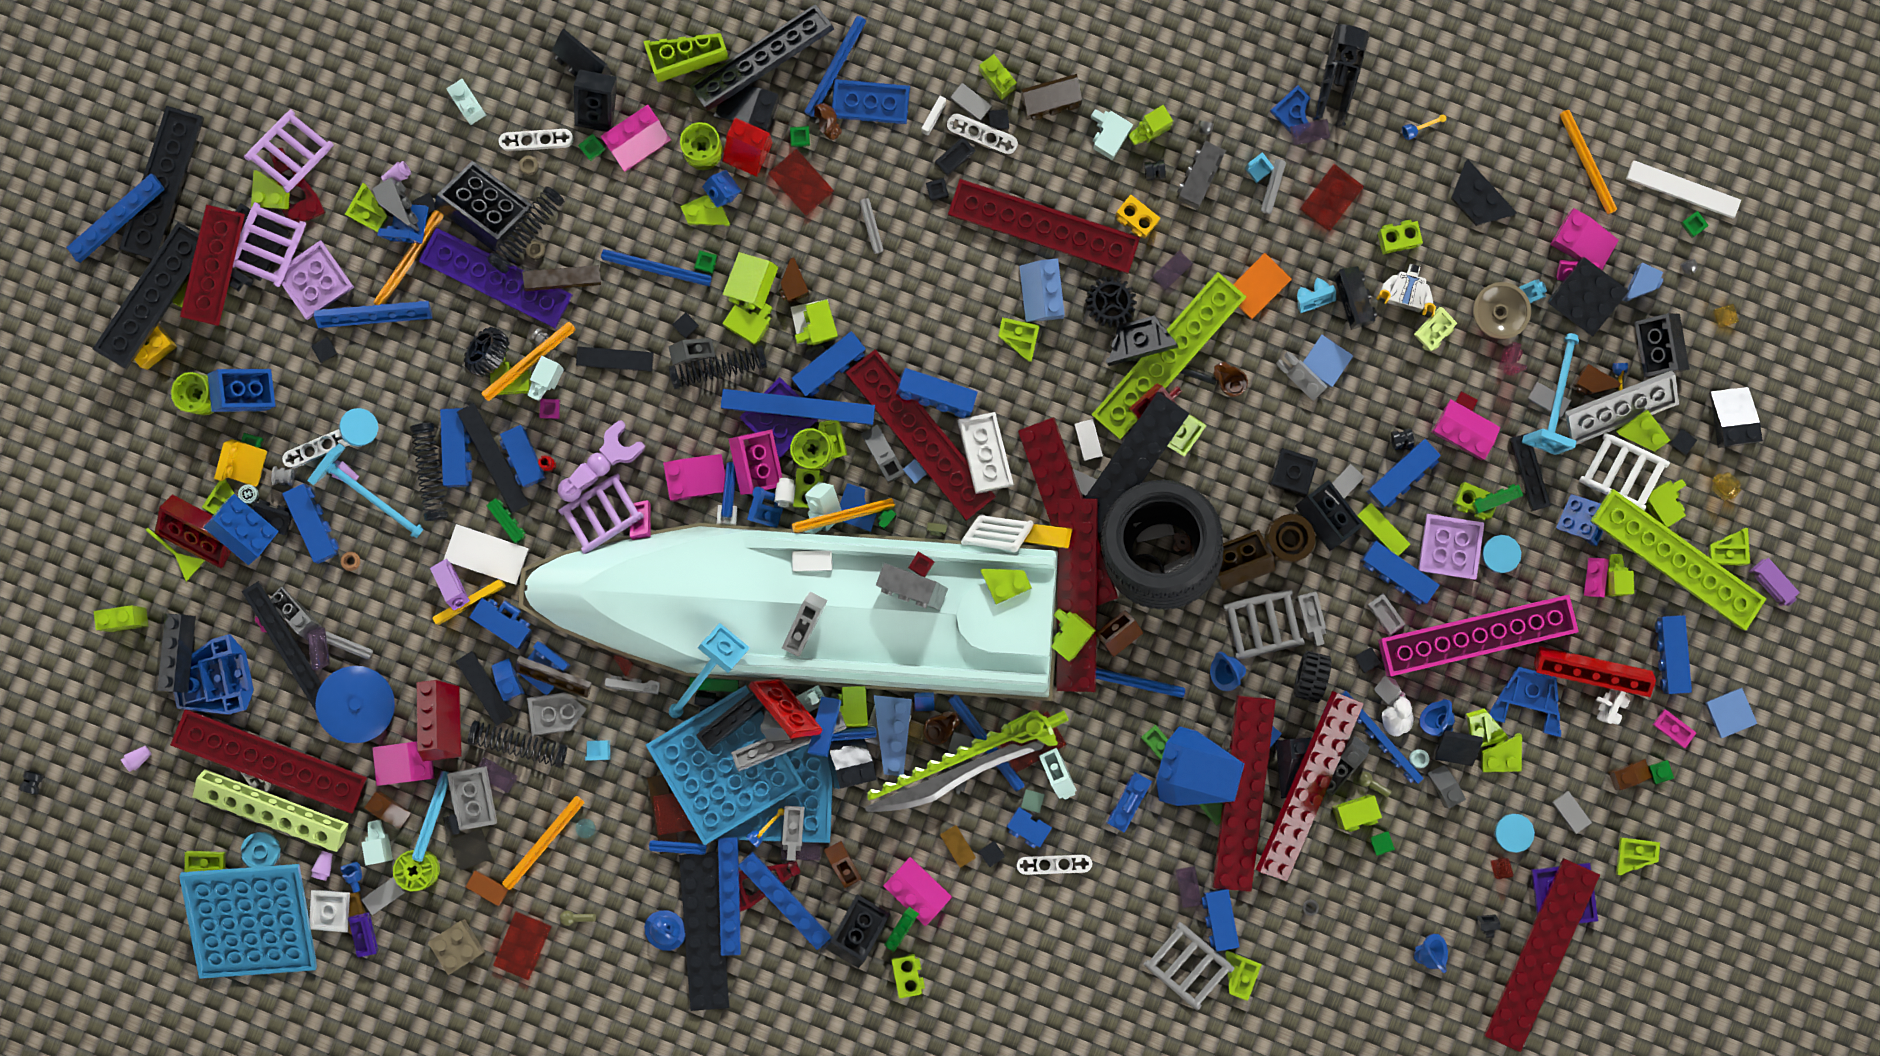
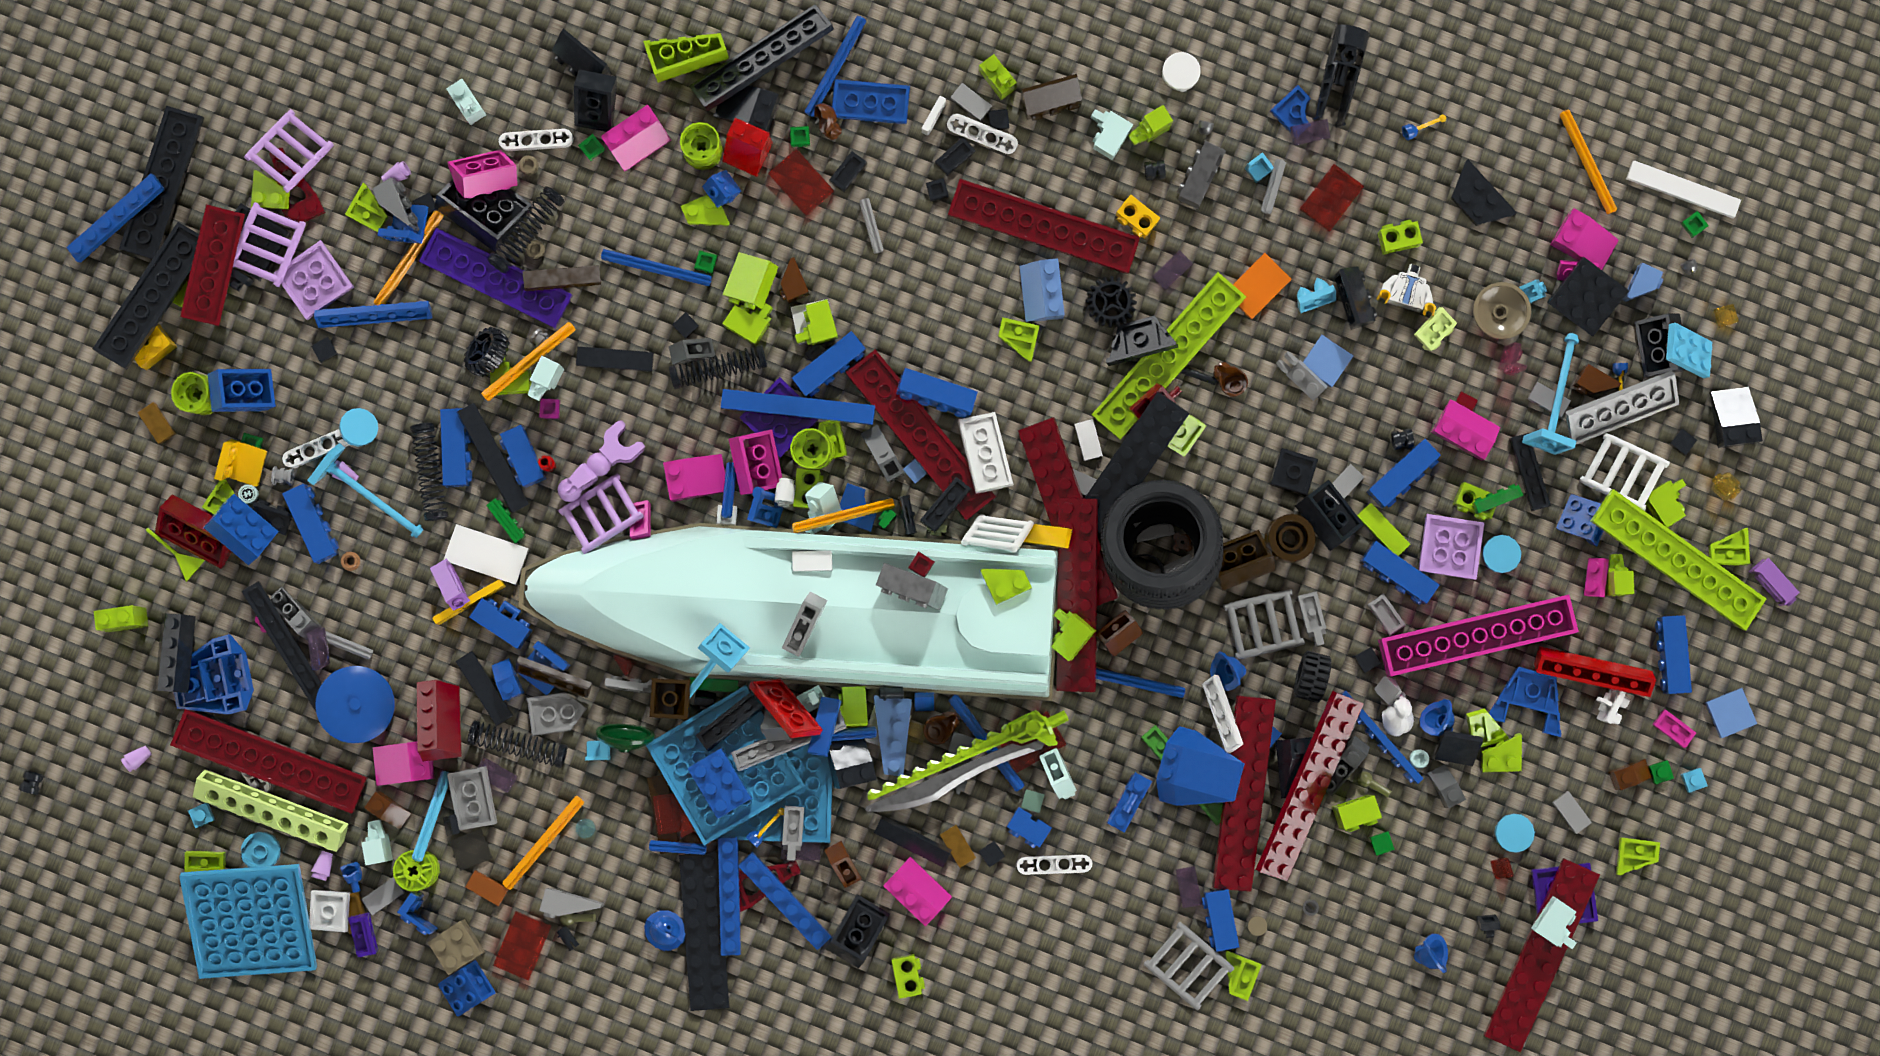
green piece [884,907,919,952] -> none
lime wing [1616,409,1670,452] -> none
none -> pearl gold tile [137,402,176,444]
none -> medium azure plate [188,803,215,828]
none -> blue bracket [397,891,438,935]
none -> blue bracket [438,960,496,1017]
none -> dark pink slope [448,150,518,198]
none -> light grey slope [539,887,604,918]
none -> black pin [557,926,579,951]
none -> dark green dish [596,724,655,753]
none -> dark brown slope [649,678,691,719]
none -> clear red slope [680,814,694,838]
none -> blue brick [687,748,753,819]
none -> black tile [829,151,867,193]
none -> black tile [874,815,952,867]
none -> black pin [879,685,904,701]
none -> black pin [898,495,917,535]
none -> black tile [920,477,971,533]
none -> white tile [1162,52,1200,92]
none -> white tile [1202,675,1243,753]
none -> dark tan tile [1247,916,1267,936]
none -> light aqua hinge [1531,896,1577,949]
none -> medium azure plate [1666,323,1712,379]
none -> medium azure plate [1681,768,1708,793]

